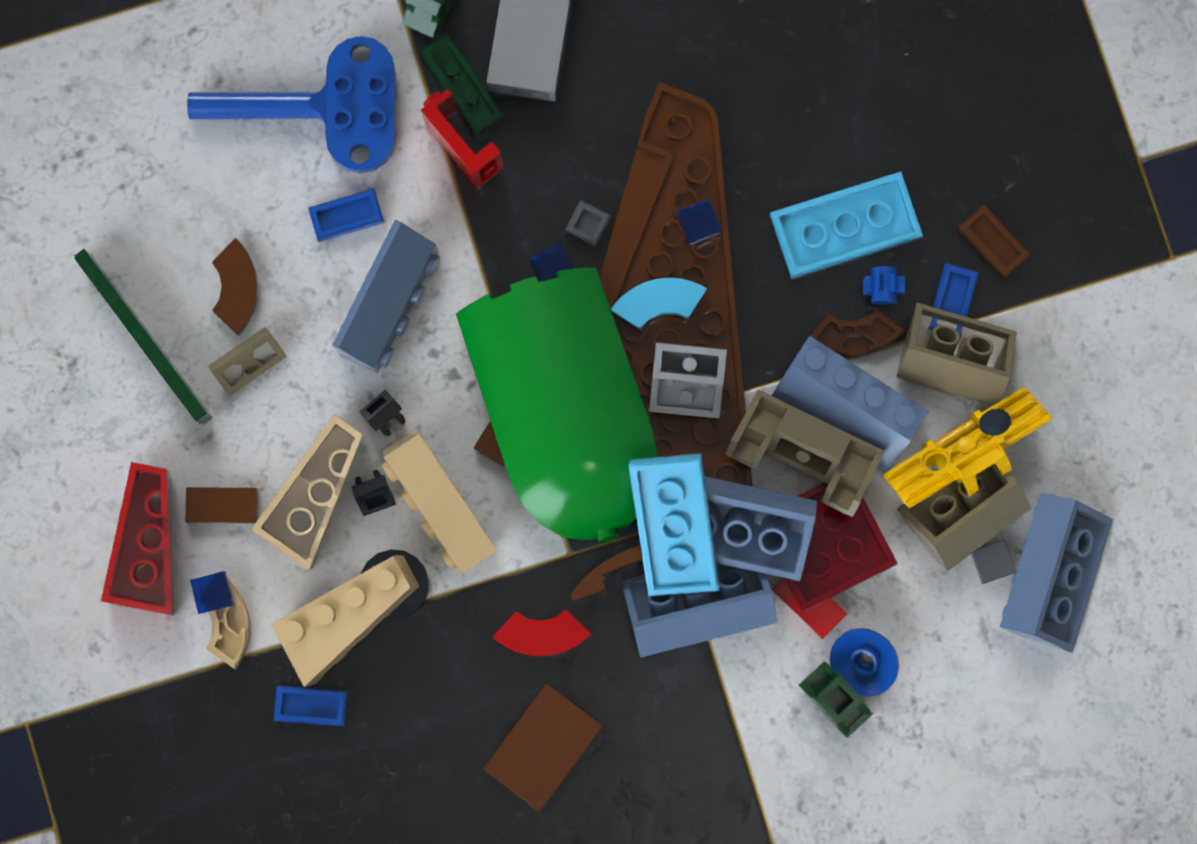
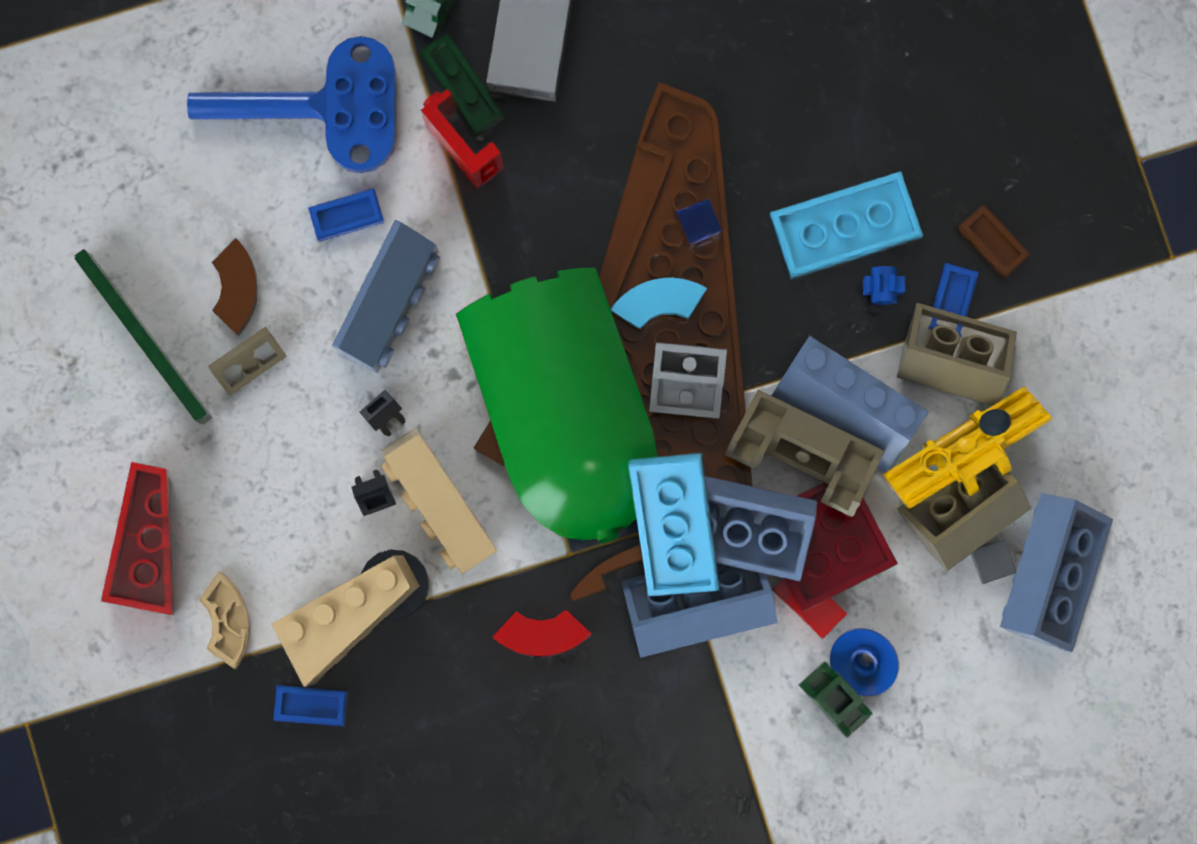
reddish brown tile [185,487,258,524] -> none
clear blue tile [190,571,235,614] -> none
tan wedge [251,414,363,570] -> none
reddish brown tile [483,683,603,812] -> none
clear blue tile [530,242,575,281] -> none
dark grey tile [565,200,611,248] -> none
reddish brown tile [810,308,904,357] -> none

